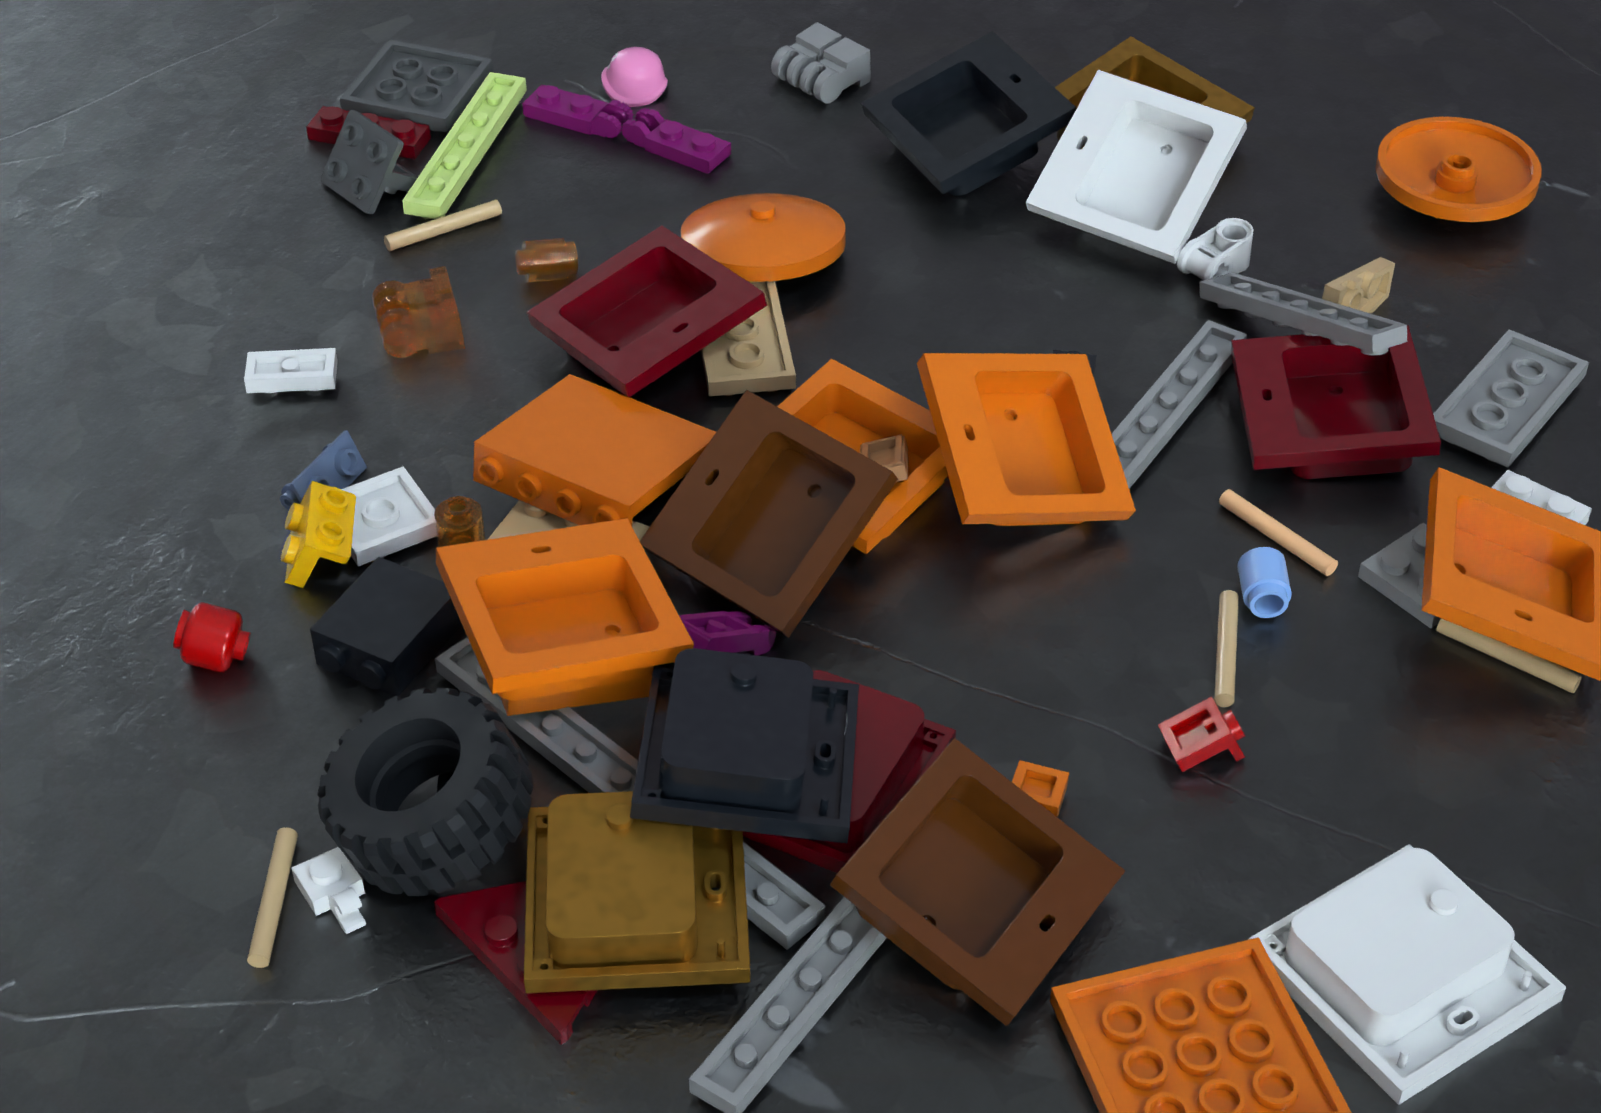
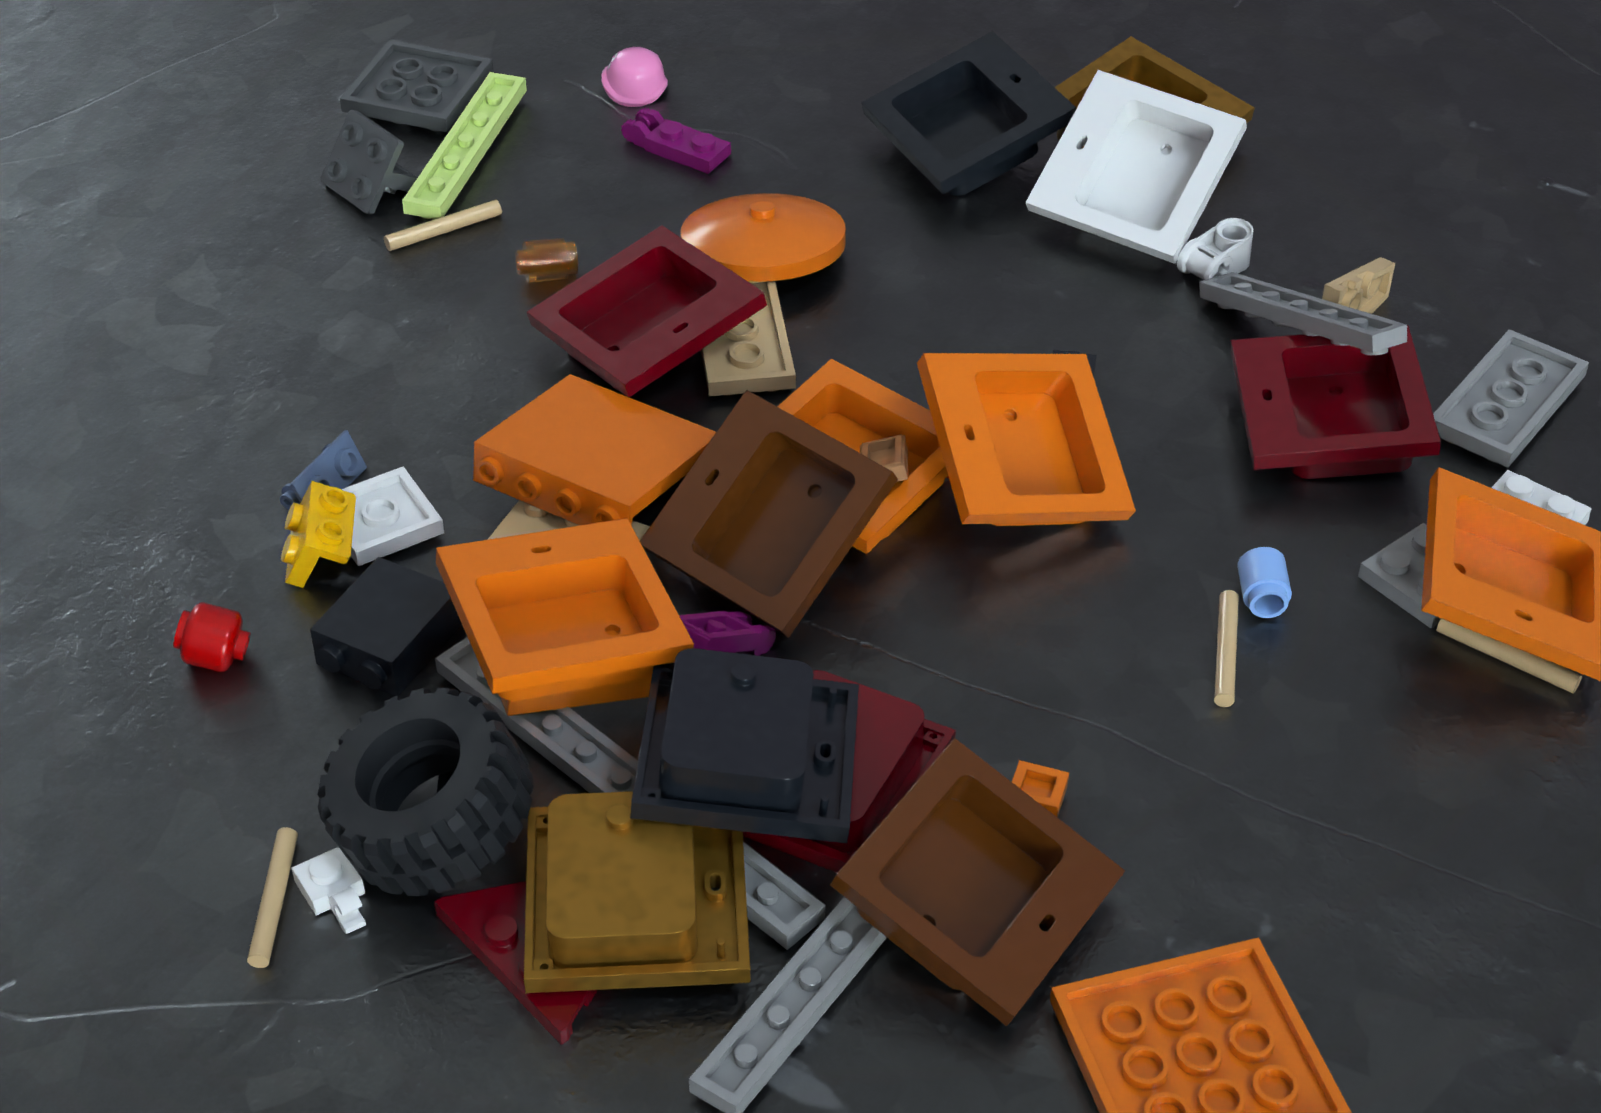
white plate [244,348,338,393] -> none
dark red plate [306,106,431,159] -> none
clear orange legs [372,266,465,358] -> none
clear orange brick [434,496,485,547] -> none
magenta hinge [522,84,634,139] -> none
light grey legs [771,22,871,104] -> none
light grey plate [1112,320,1247,489] -> none
red bracket [1158,696,1245,772] -> none
light nougat bar [1219,489,1338,577] -> none
white piece [1248,844,1566,1105] -> none
orange dish [1375,117,1542,222] -> none

